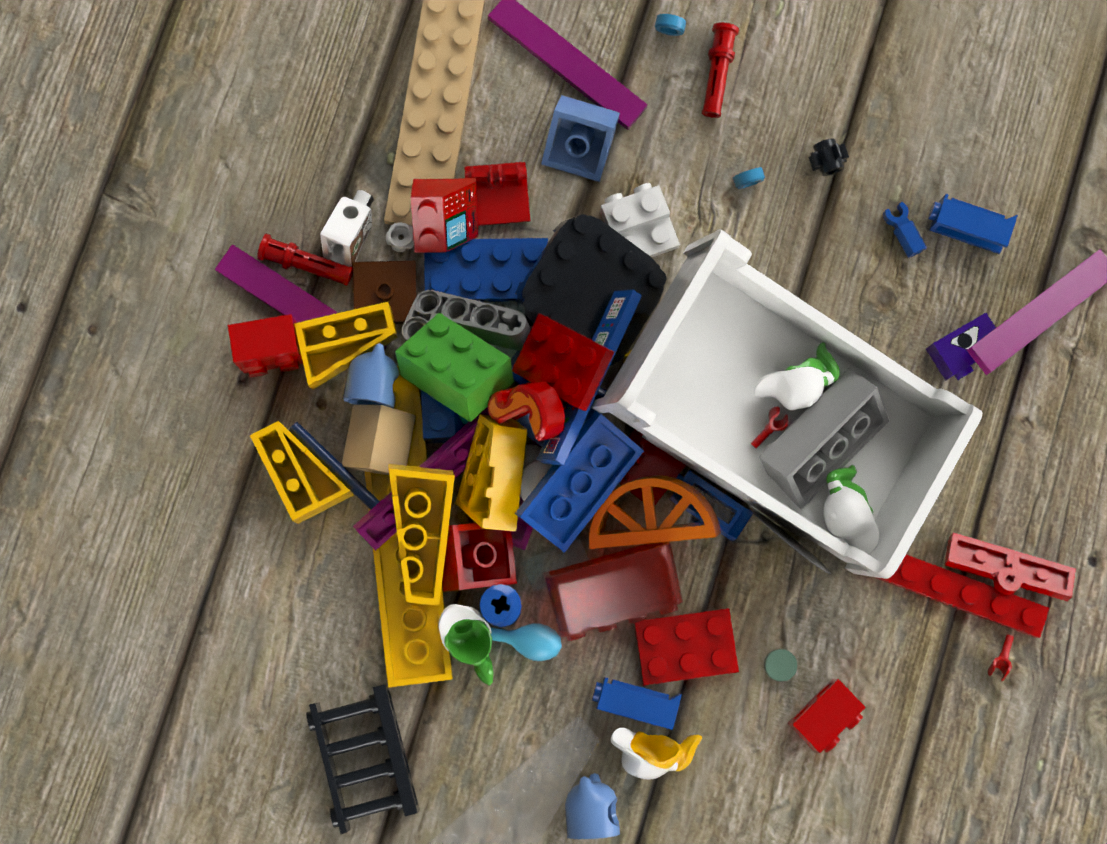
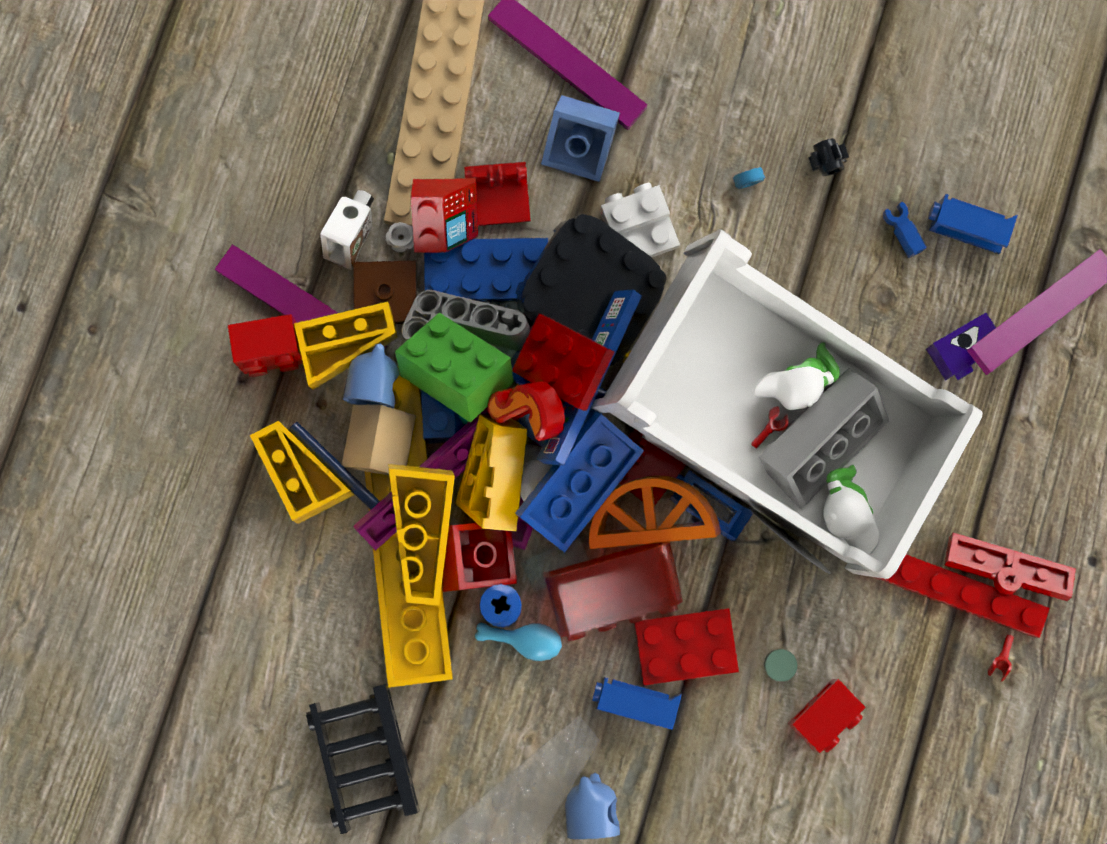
red pin [257,233,353,286] -> none
bright green hair [438,604,494,686] -> none
hair [610,728,702,780] -> none
dark azure tile [655,14,686,36] -> none
red pin [702,22,739,118] -> none

